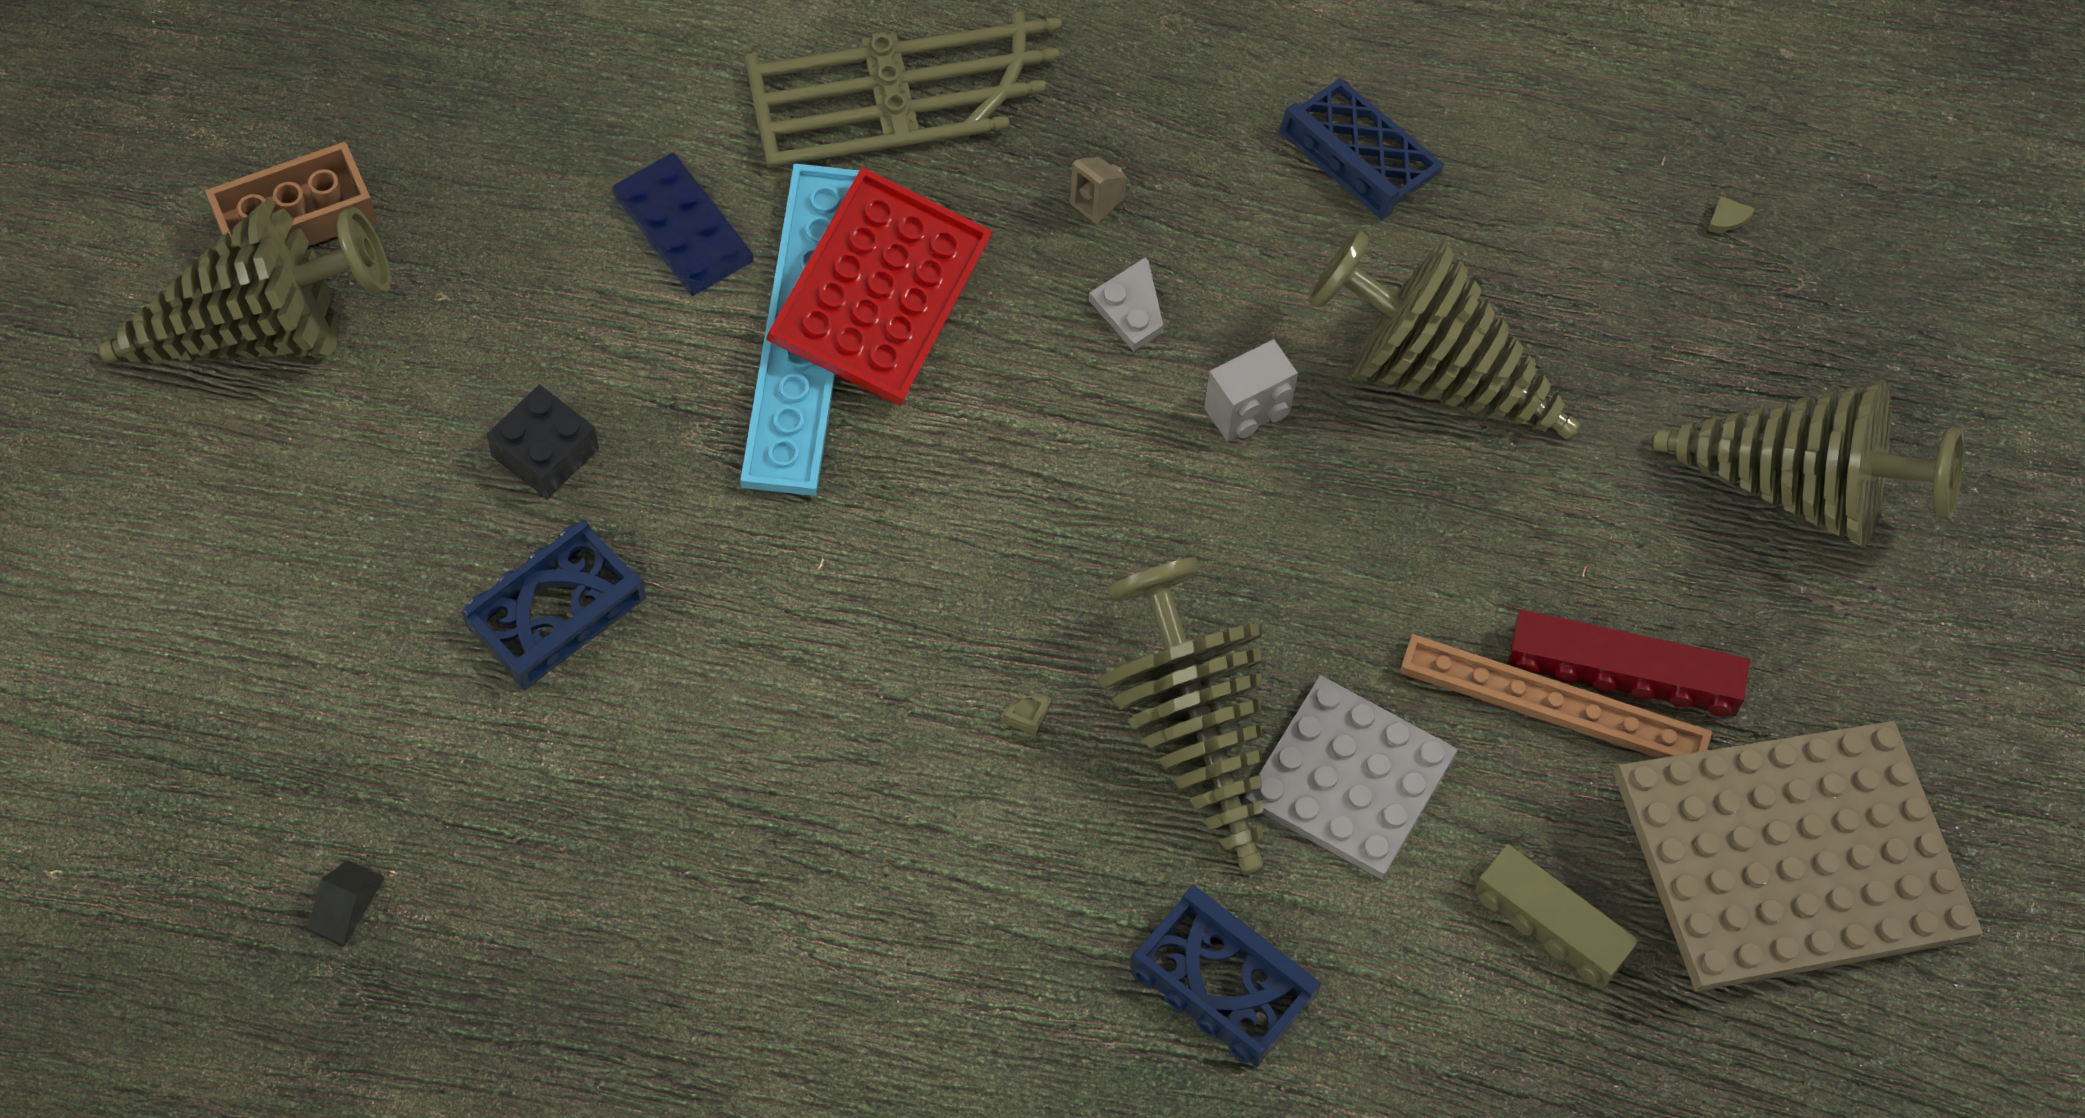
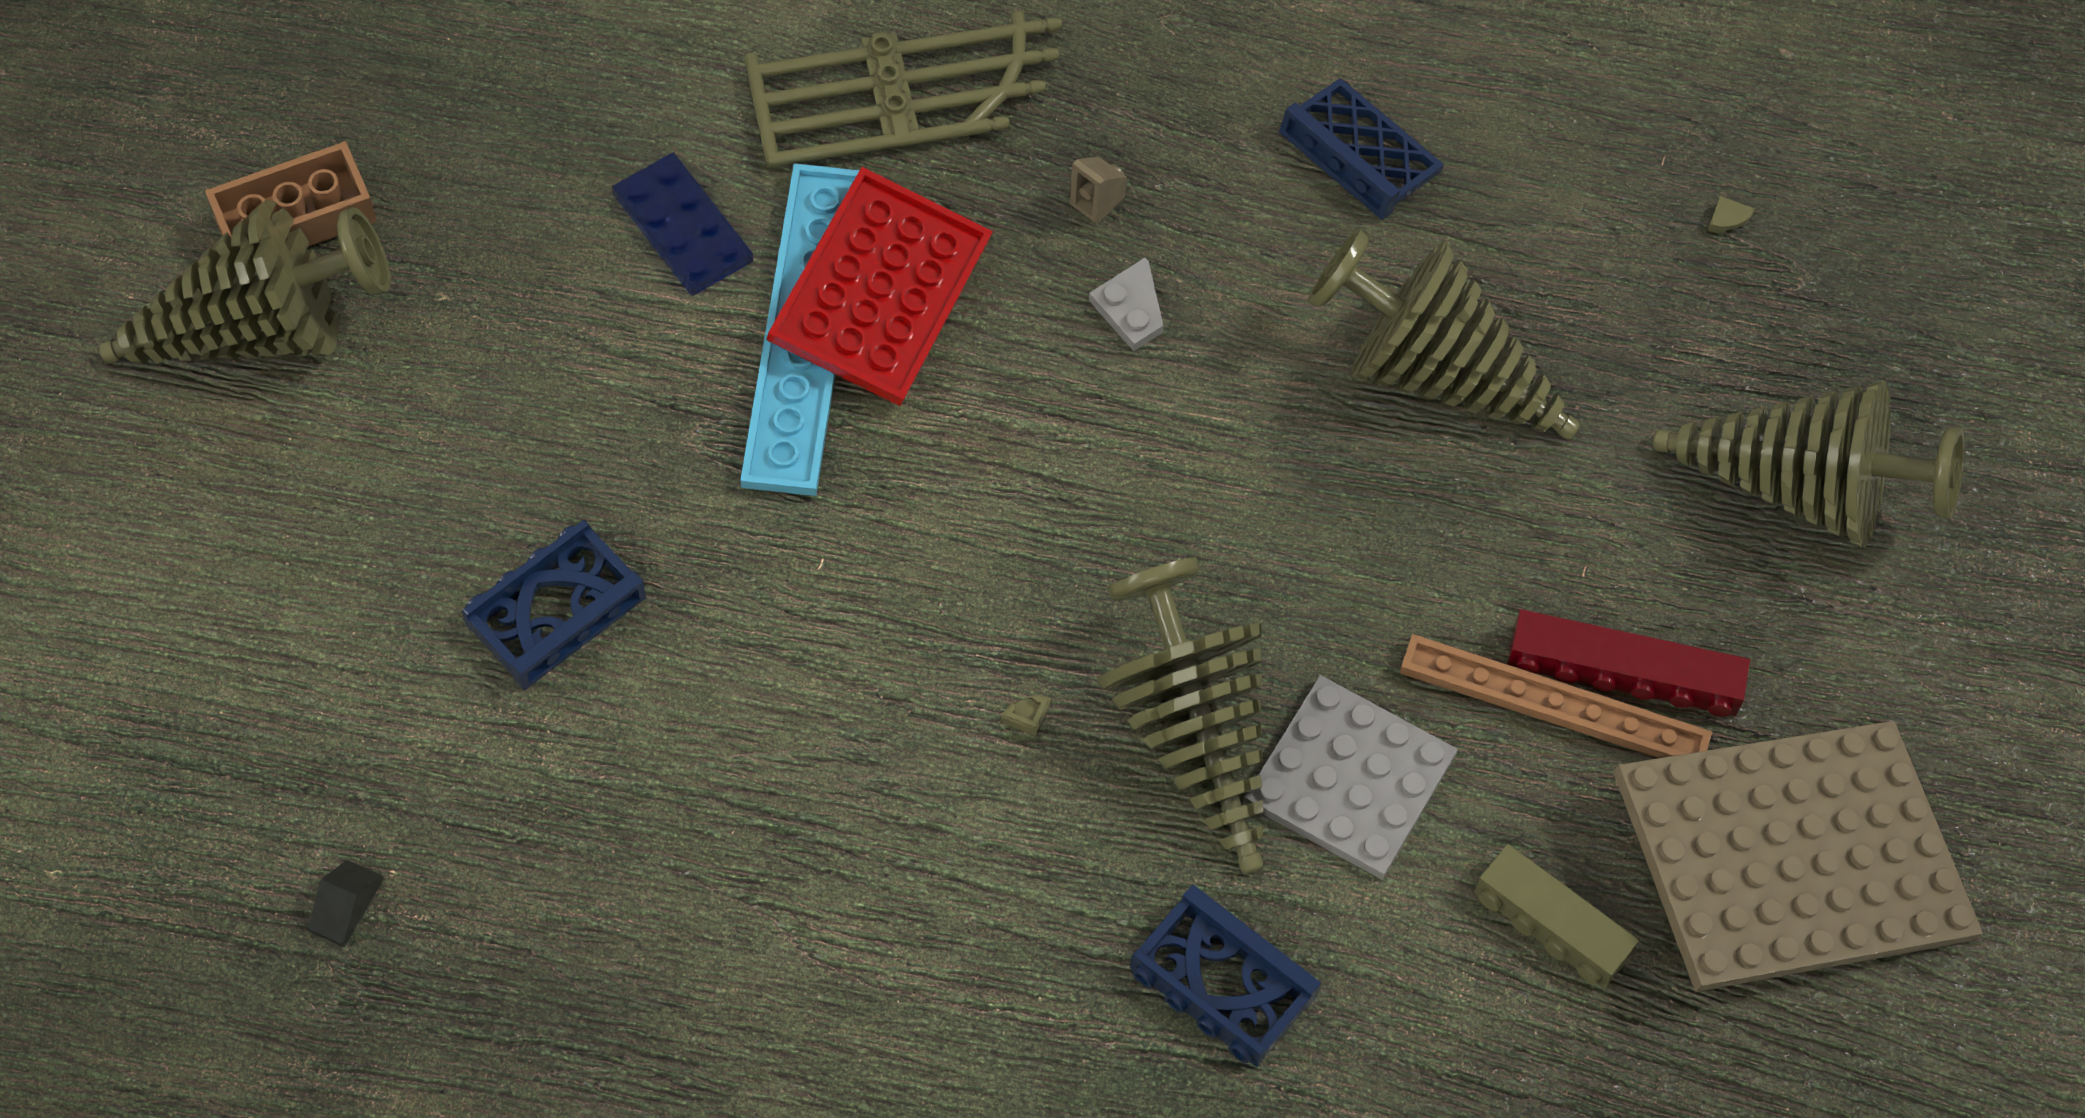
black brick [487,384,599,500] -> none
light grey brick [1204,339,1298,443] -> none

